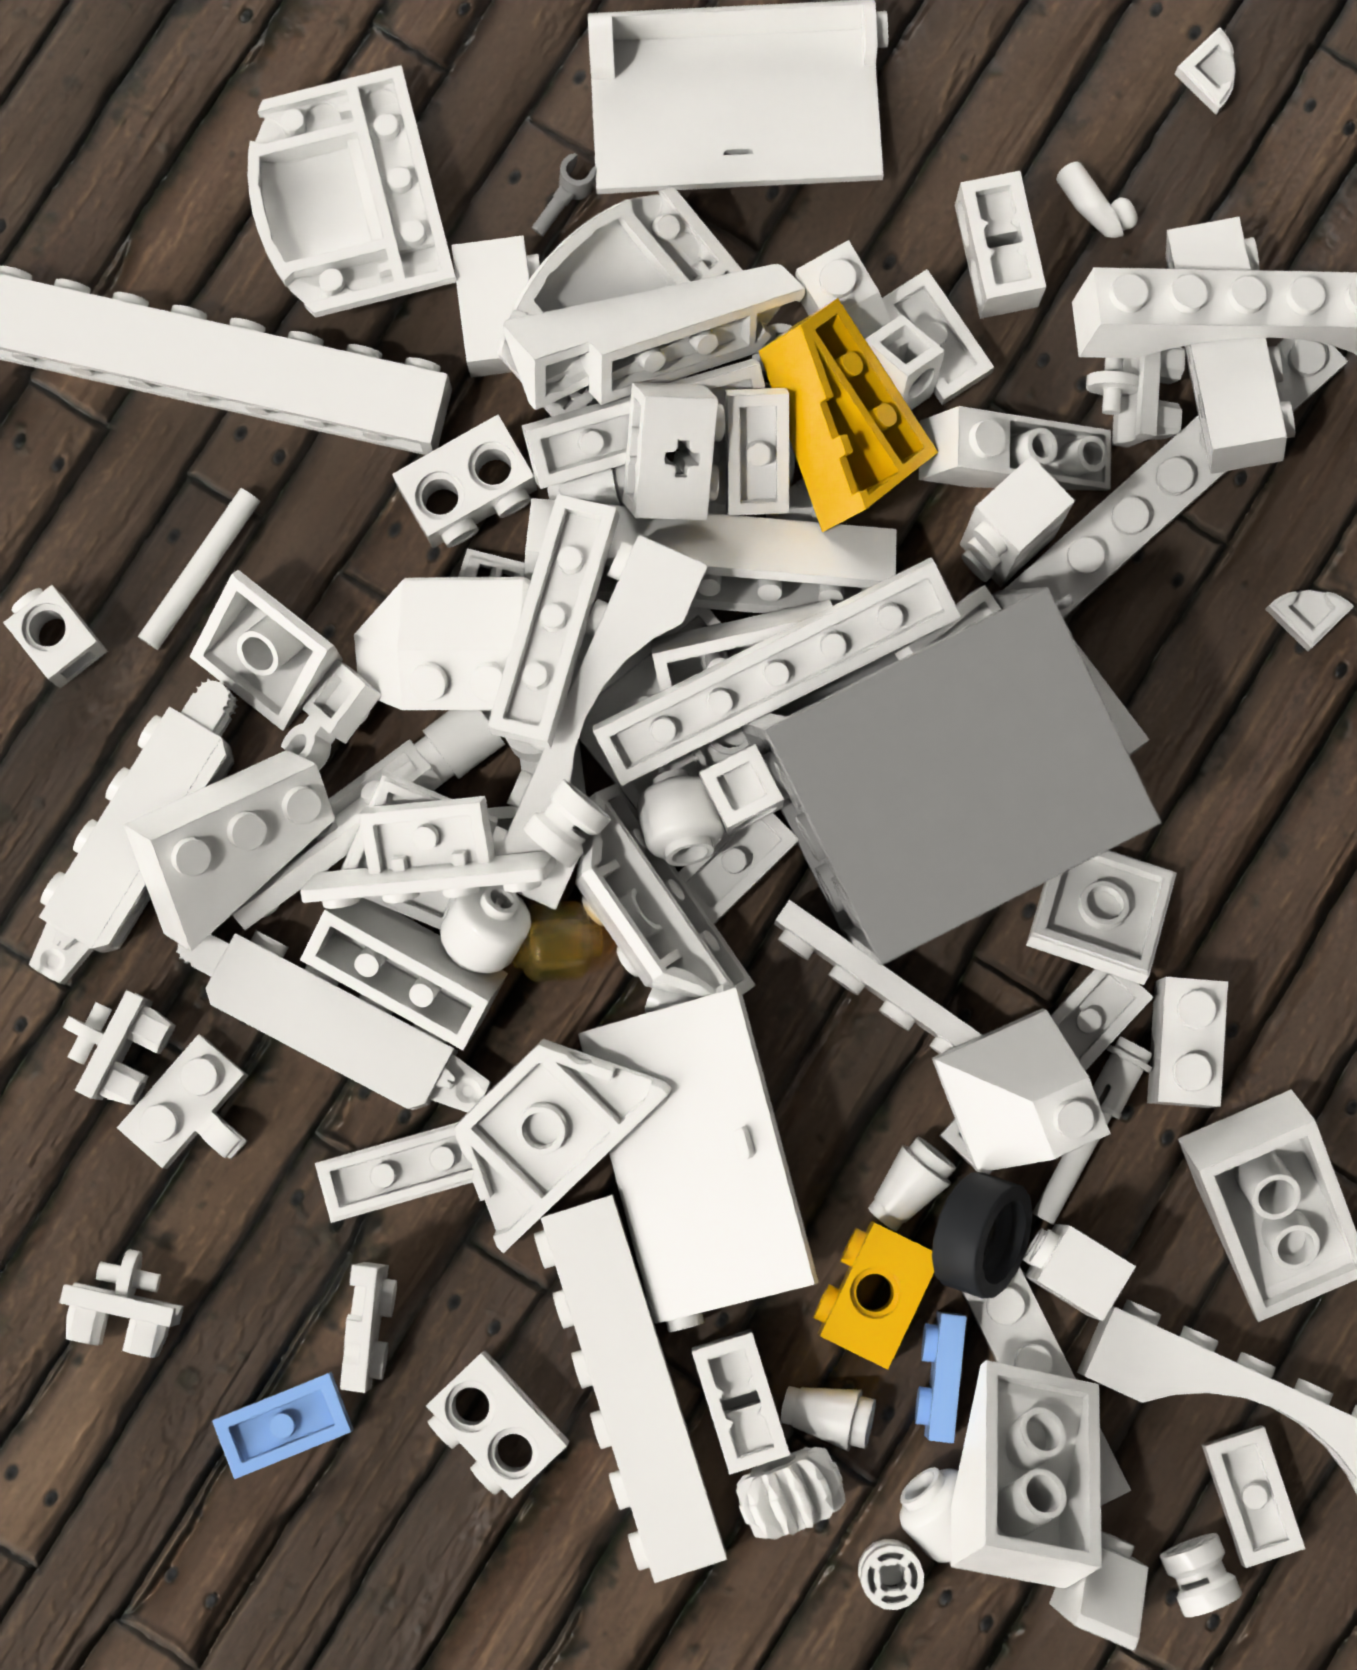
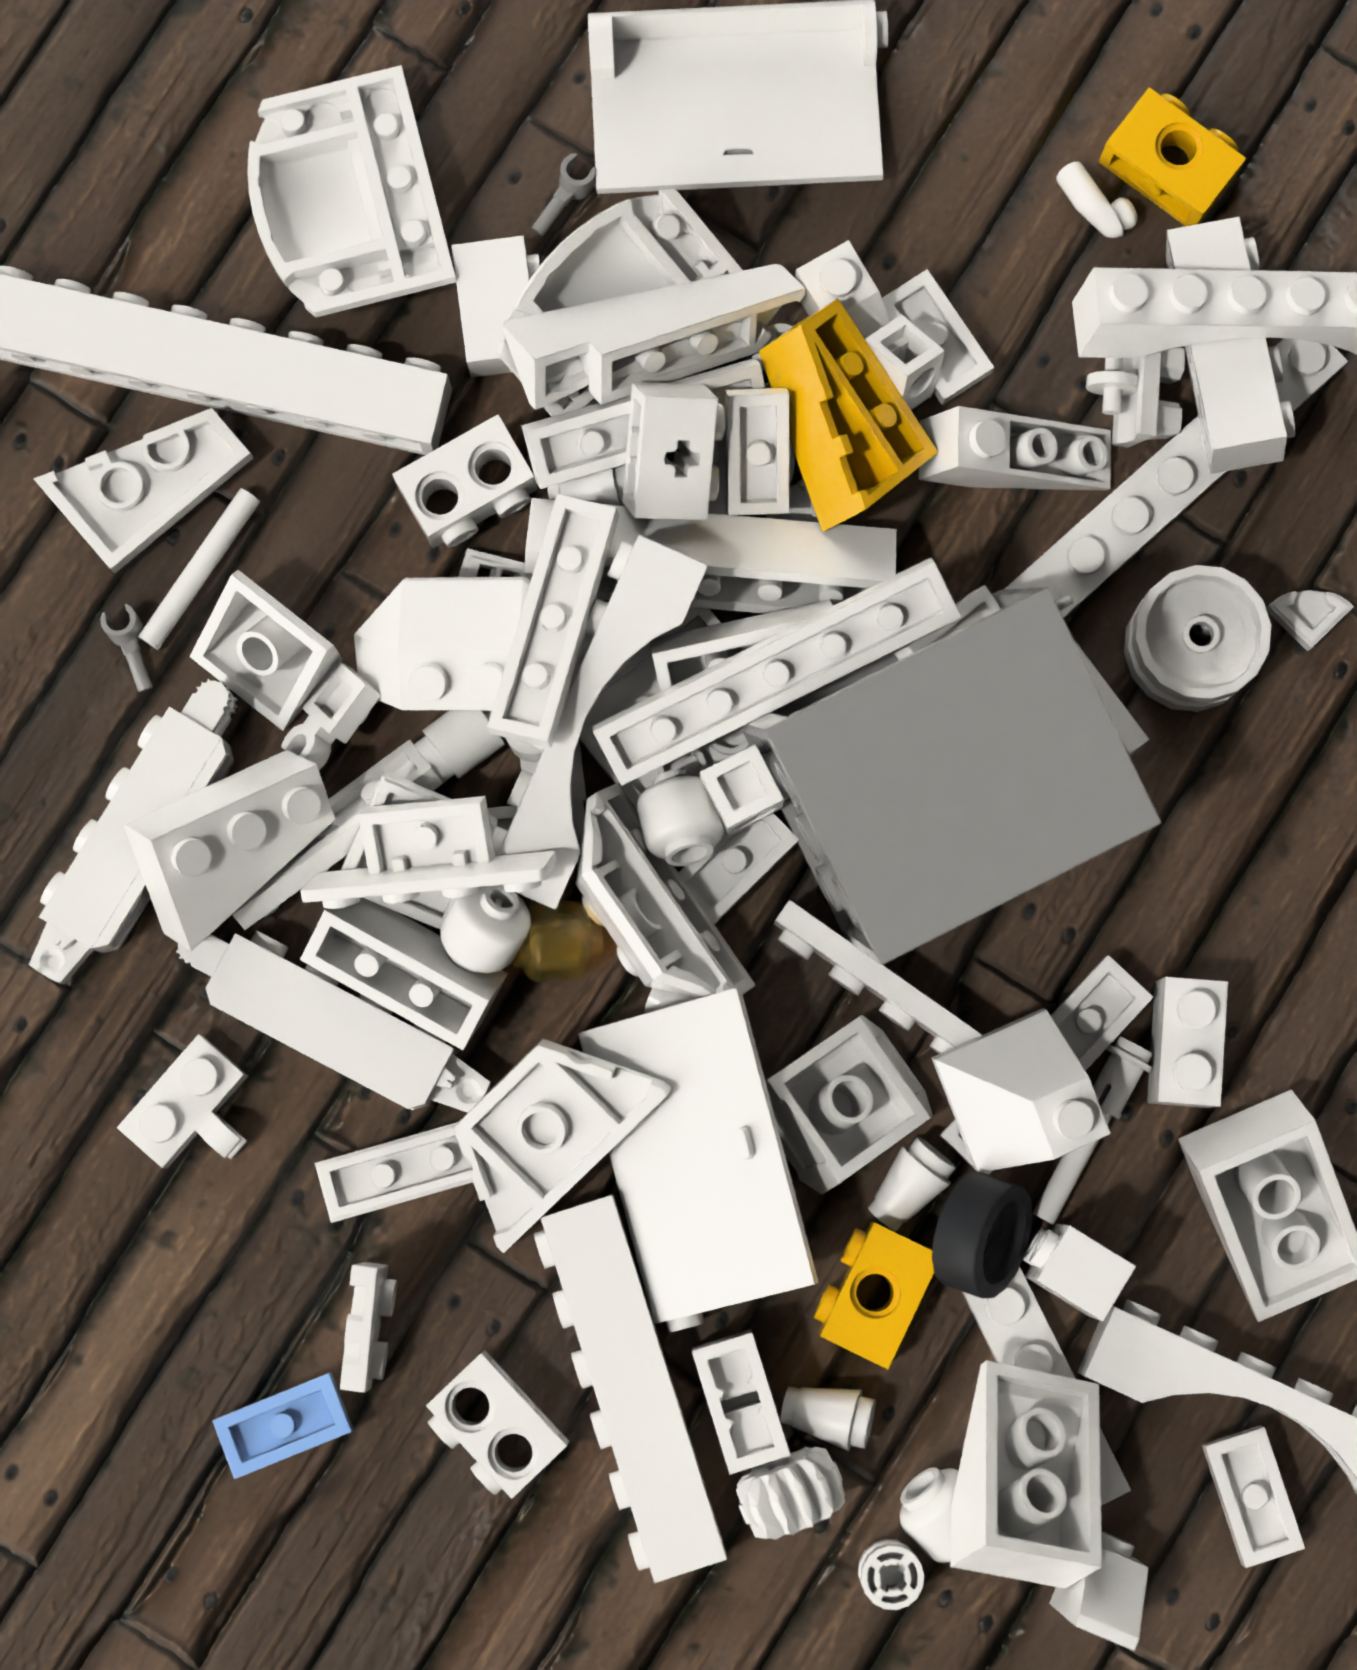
white brick [3,585,108,689] -> none
white hips [60,1249,184,1358] -> none
white hips [63,990,176,1105] -> none
white wheel [523,779,611,868] -> none
light blue plate [915,1311,967,1443] -> none
white brick [955,171,1046,319] -> none
white brick [959,455,1075,588] -> none
white plate [1026,850,1177,985] -> none
white wheel [1159,1533,1242,1617] -> none
white tile [1175,27,1236,115] -> none
none -> white wing [34,408,253,574]
none -> light grey hand [100,604,153,692]
none -> white slope [765,1015,933,1194]
none -> yellow brick [1098,87,1246,226]
none -> white wheel [1124,565,1271,712]

